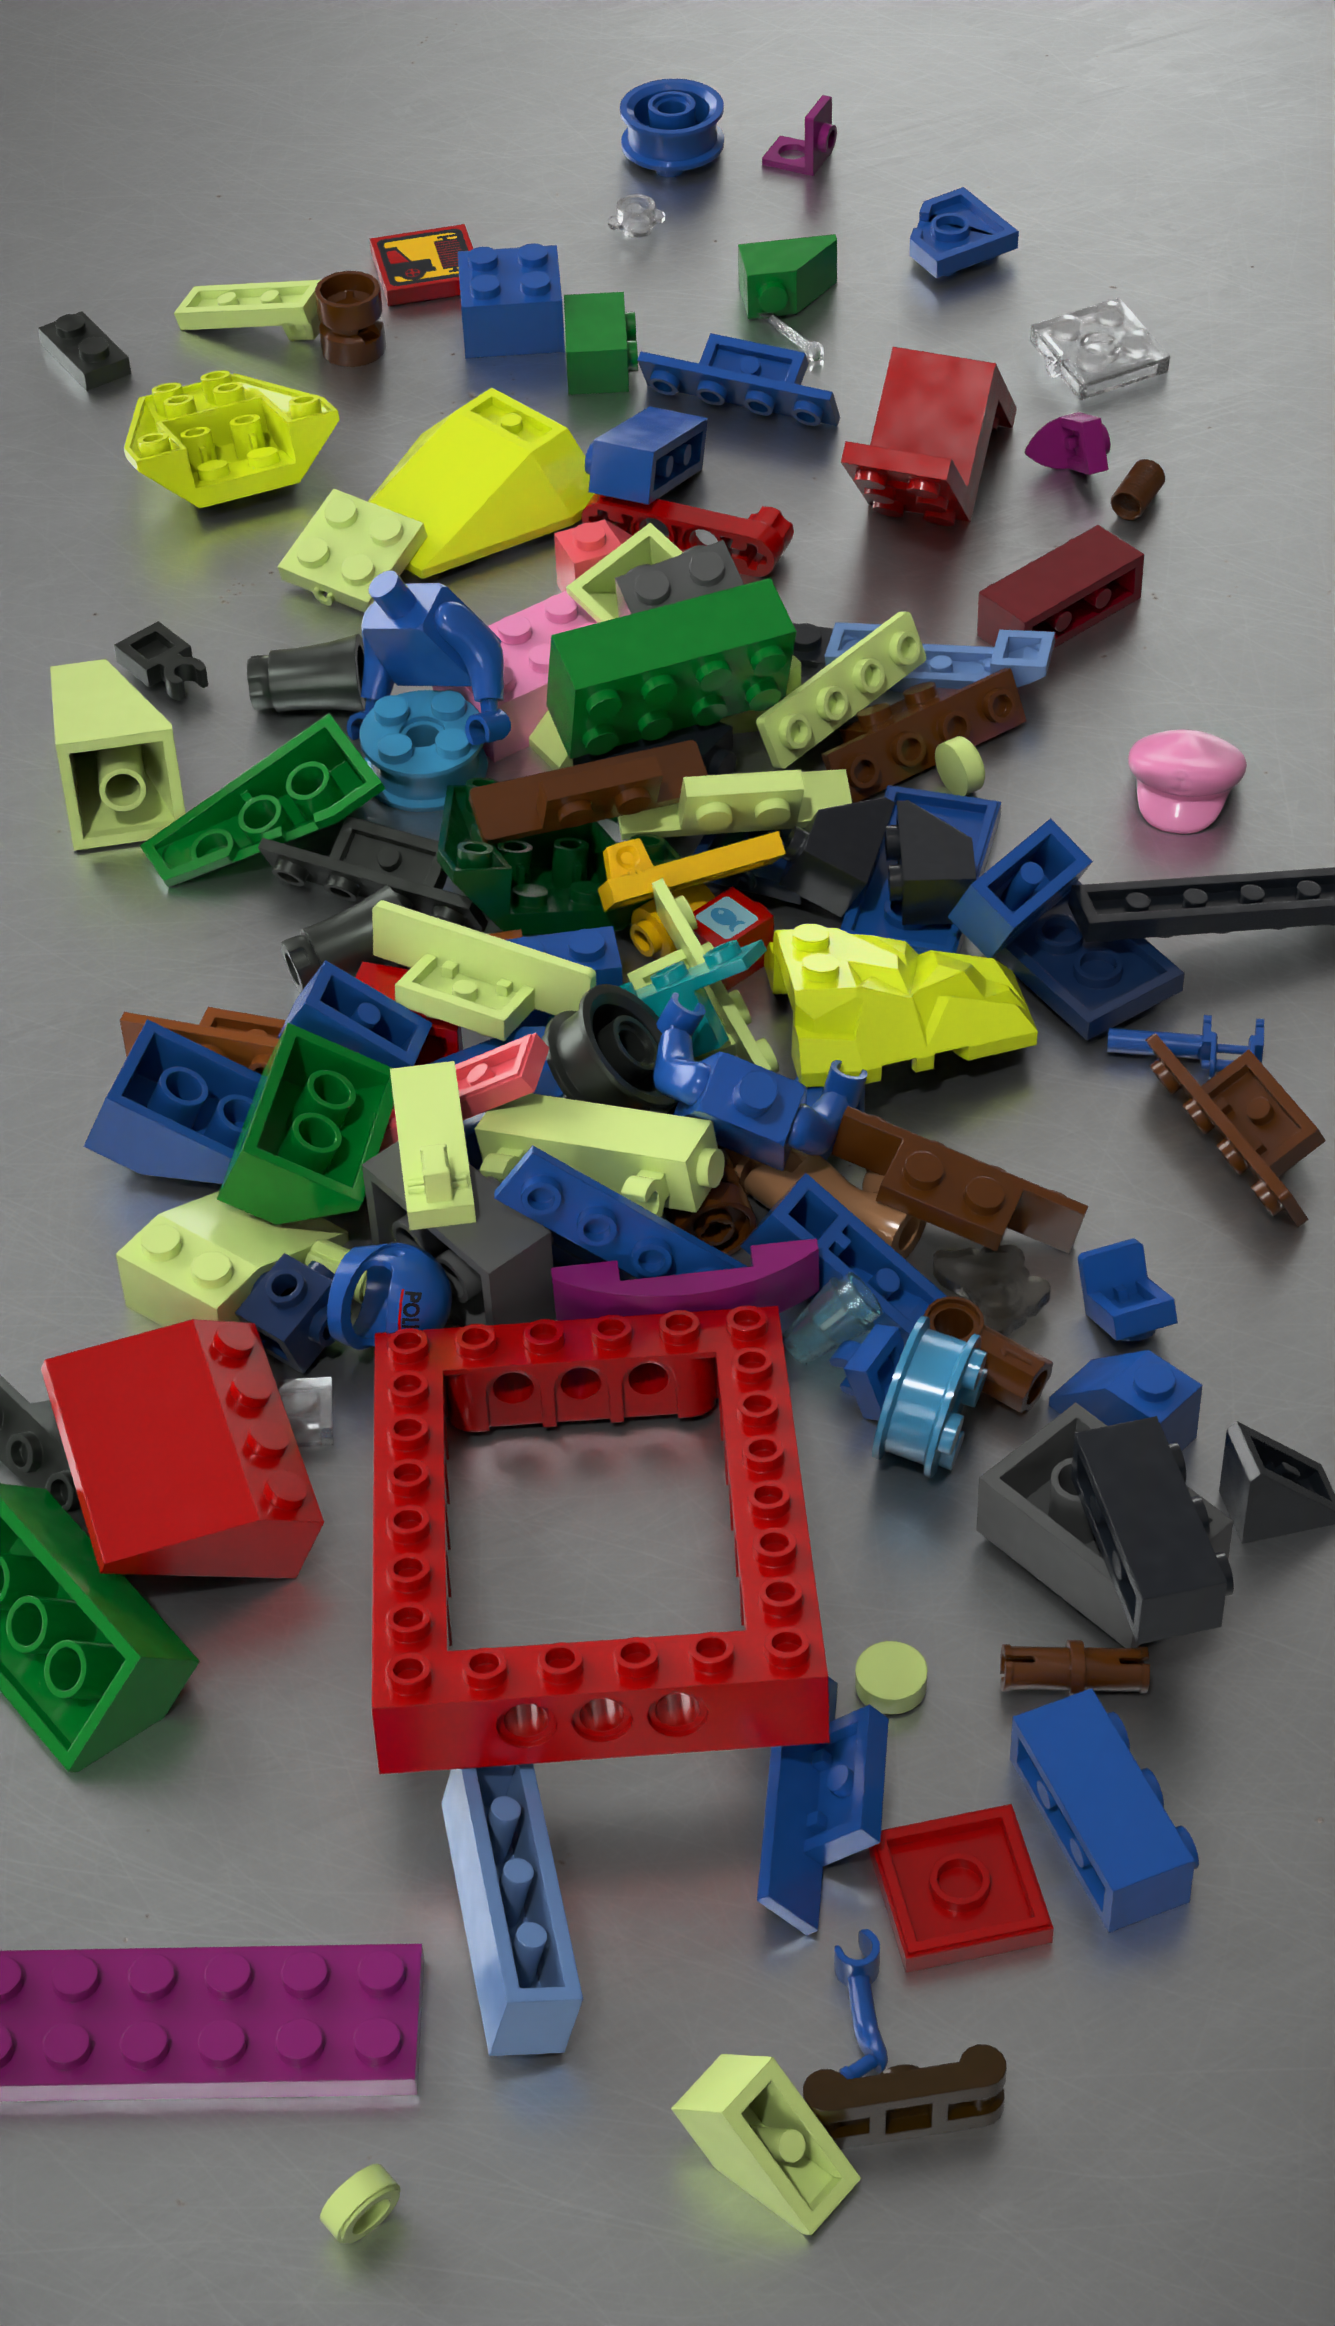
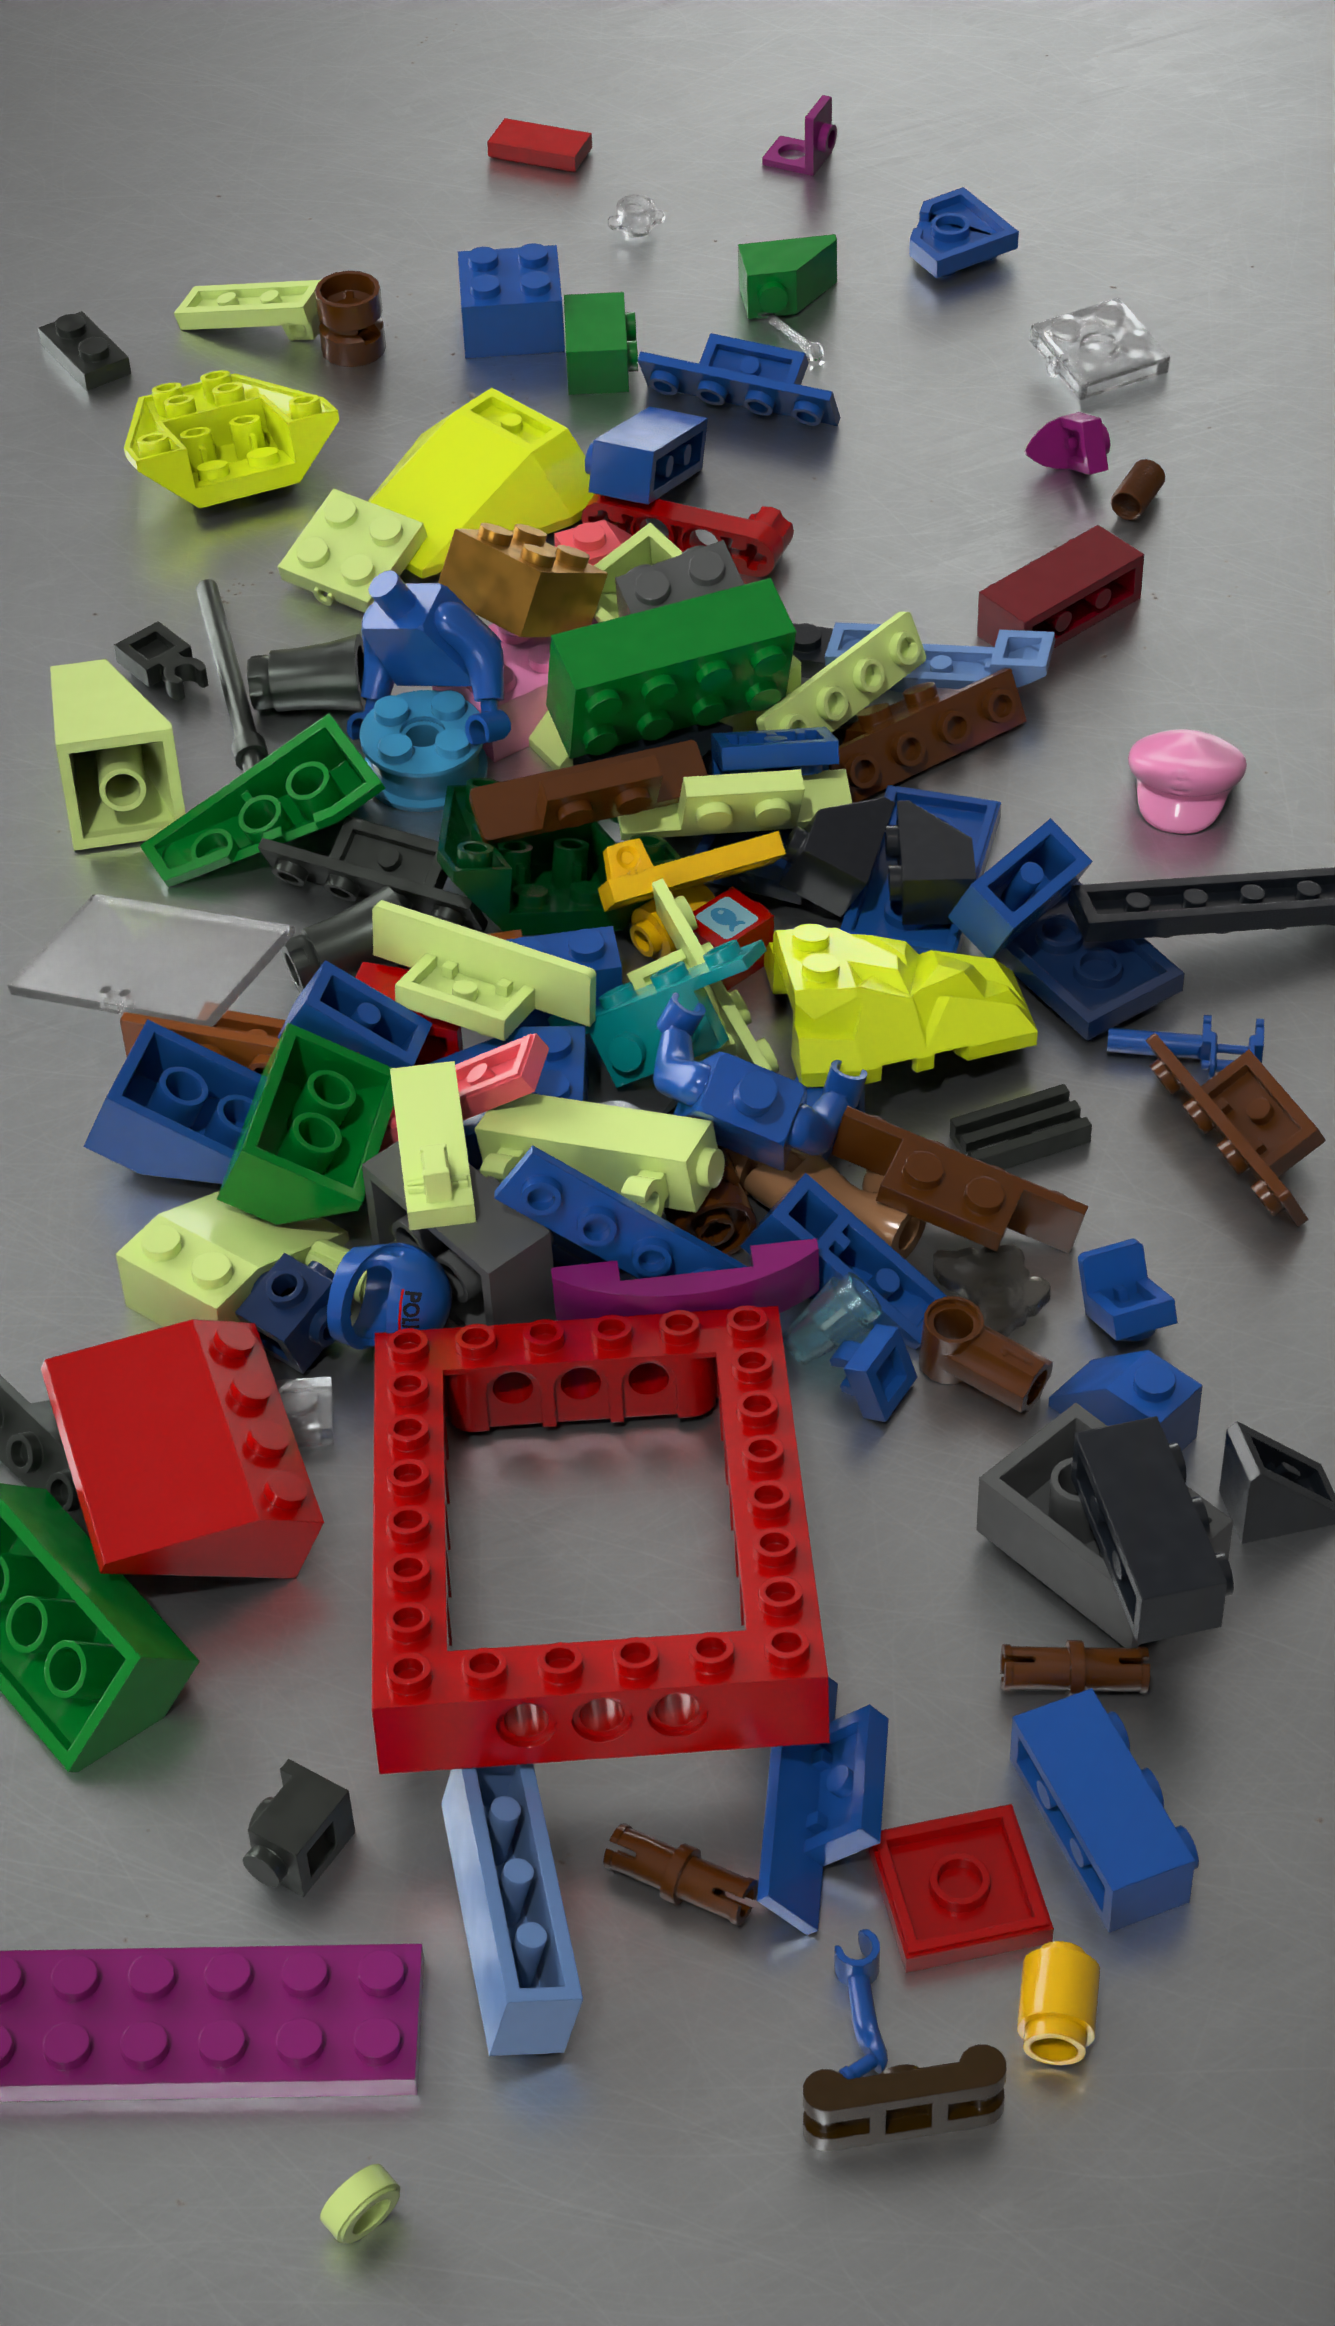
tile [369,224,473,306] -> none
pearl dark grey wheel [541,984,675,1111] -> none
blue wheel [620,79,724,178] -> none
yellowish green slope [671,2054,861,2235] -> none
red bracket [841,347,1017,526] -> none
yellowish green tile [855,1641,928,1715] -> none
dark azure wheel [872,1315,988,1479] -> none
yellowish green tile [935,736,985,796] -> none
none -> clear container [7,894,295,1027]
none -> pearl dark grey bar [196,579,269,772]
none -> pearl dark grey brick [243,1759,355,1897]
none -> pearl gold brick [438,523,608,637]
none -> red tile [487,118,592,172]
none -> reddish brown pin [603,1823,758,1926]
none -> blue bracket [711,727,839,775]
none -> pearl dark grey tile [949,1084,1092,1169]
none -> yellow brick [1017,1941,1100,2065]

